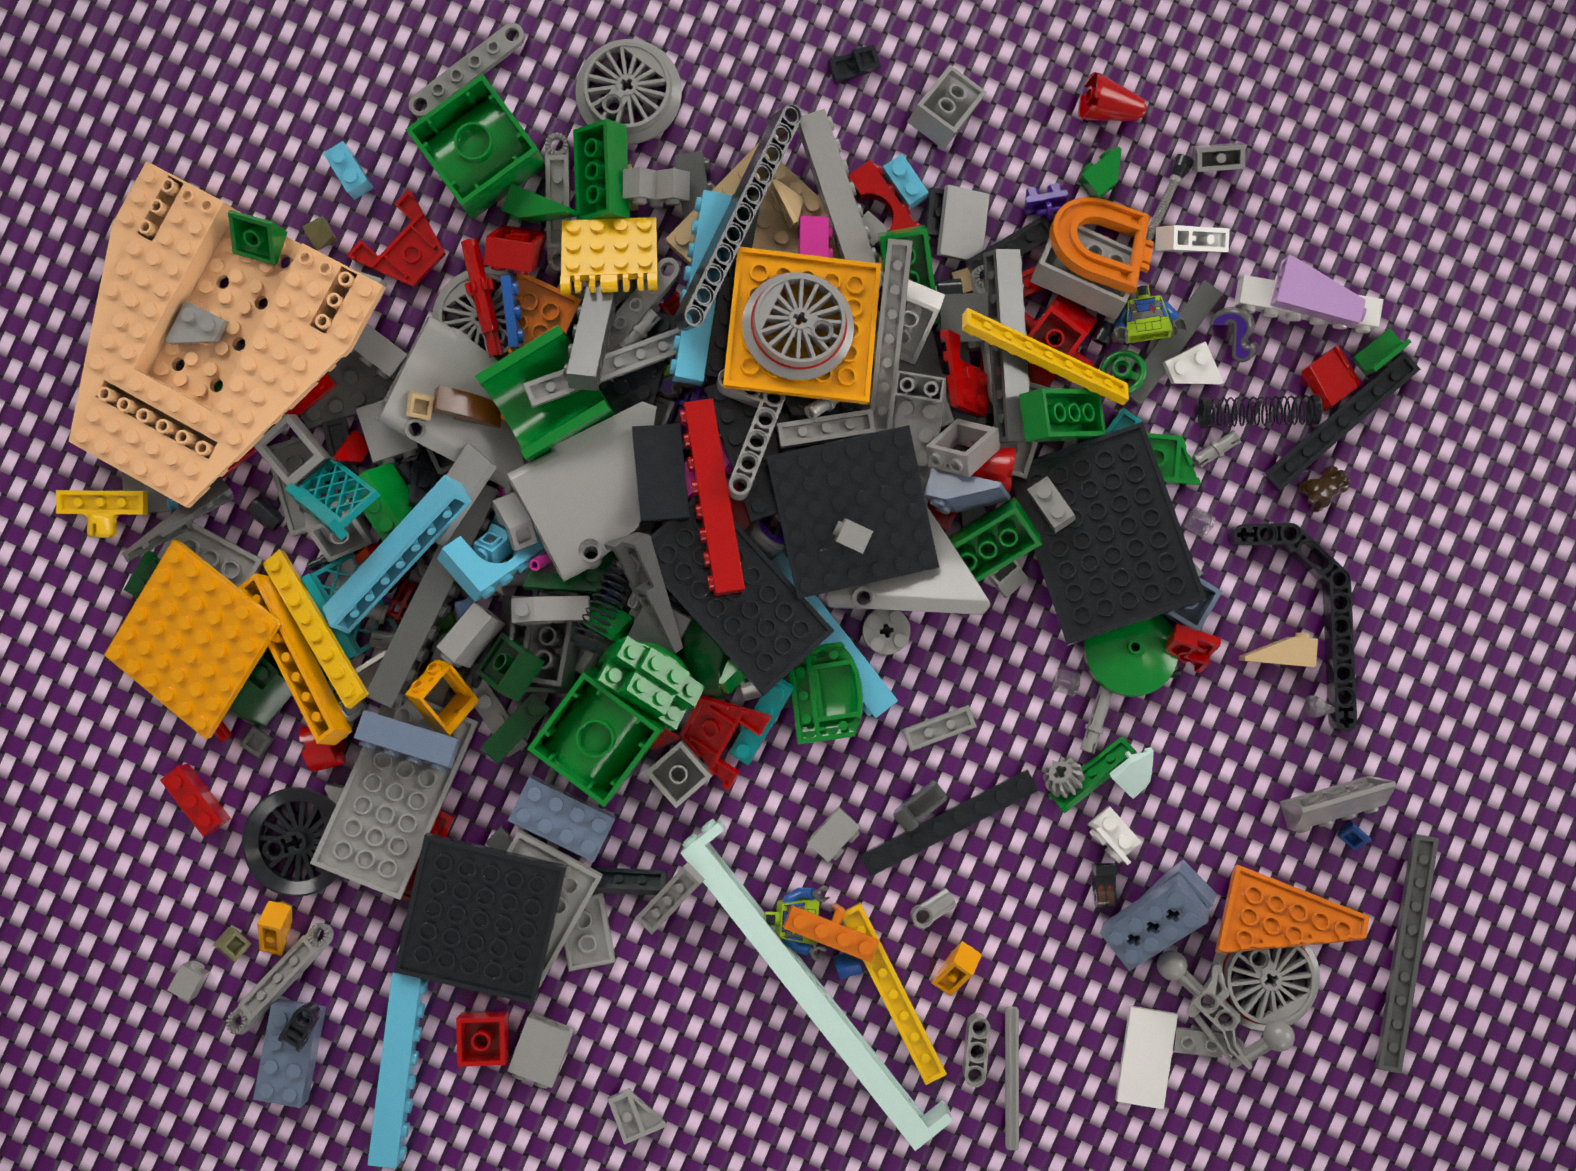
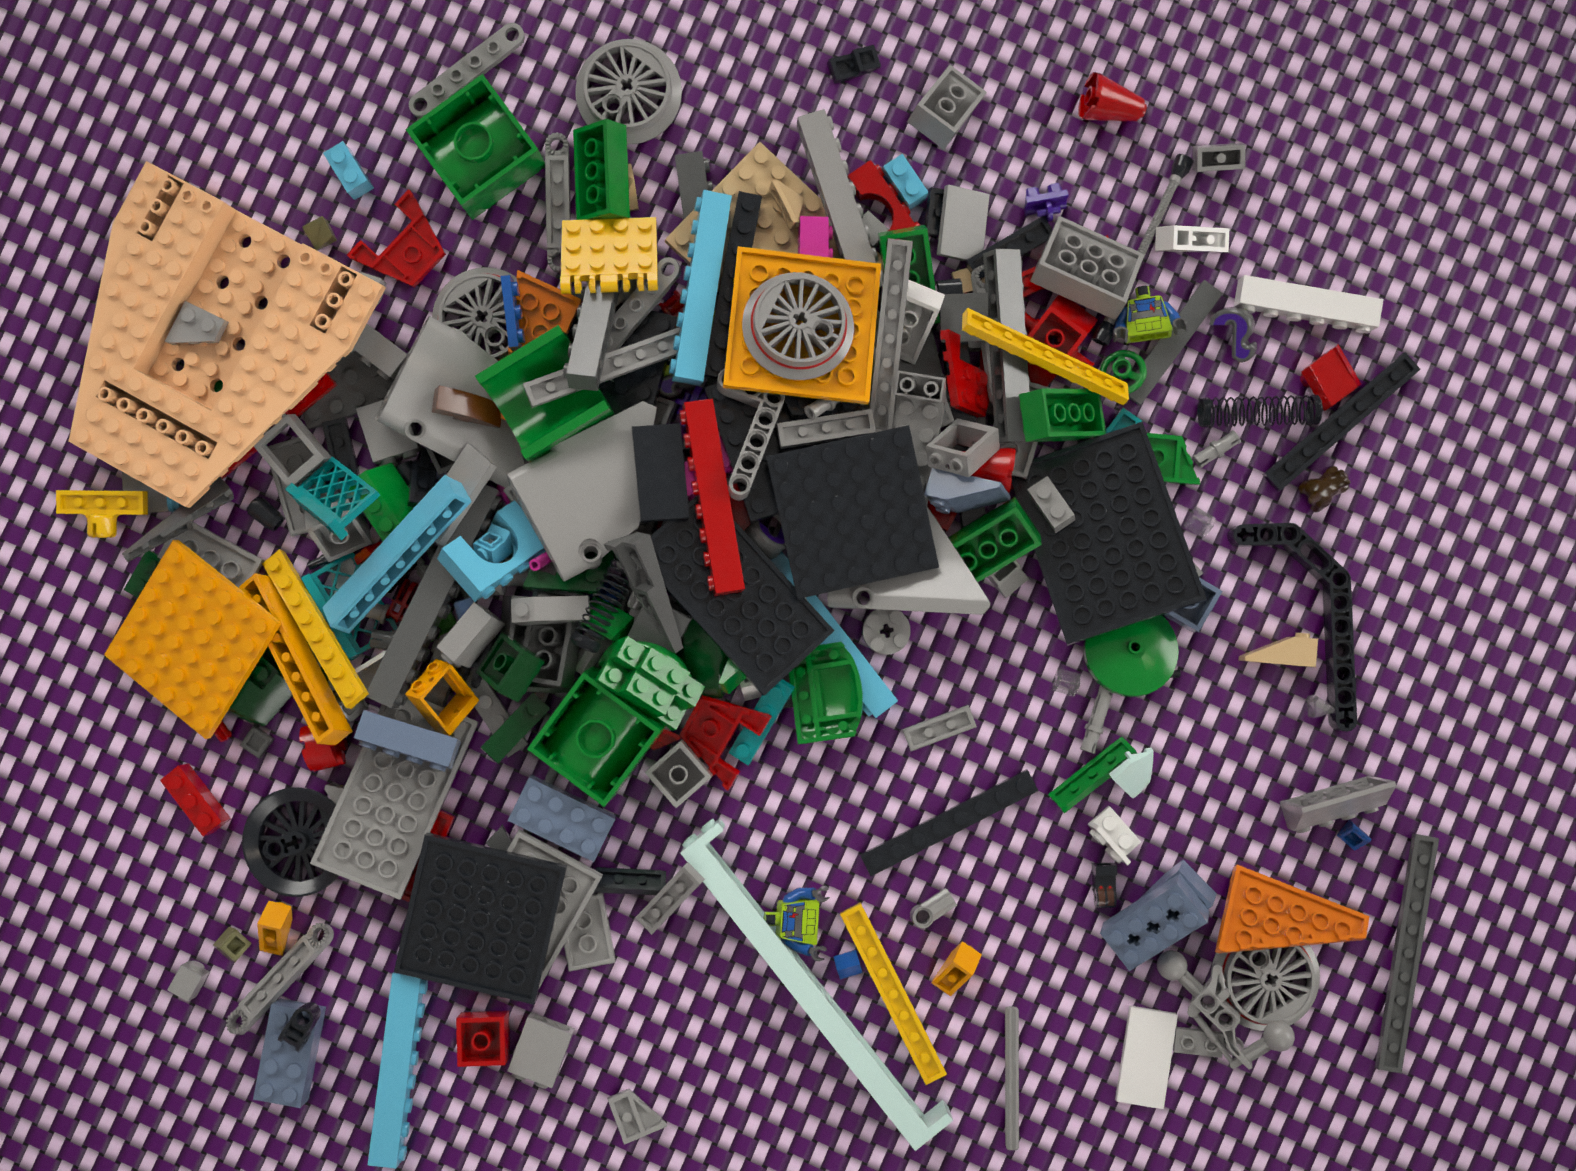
green slope [228,210,288,265] -> none
red tile [332,430,369,464] -> none
tan slope [406,391,435,421] -> none
red piece [461,238,503,358] -> none
red slope [484,225,547,275] -> none
light grey slope [492,492,537,551] -> none
green slope [501,184,579,224] -> none
light grey pin [619,308,661,348] -> none
light grey brick [623,167,690,208] -> none
black beam [674,104,802,331] -> none
orange plate [783,903,880,963] -> none
light grey hinge [807,806,860,862] -> none
light grey brick [833,518,873,554] -> none
dark grey animal [893,780,947,832] -> none
light grey beam [962,1013,991,1088] -> none
light grey gear [1043,756,1085,799] -> none
orange piece [1050,197,1154,294] -> none
green slope [1078,146,1122,198] -> none
white wing [1162,342,1224,385] -> none
red slope [1165,624,1221,673] -> none
lavender slope [1270,255,1366,327] -> none
green panel [1351,328,1412,376] -> none

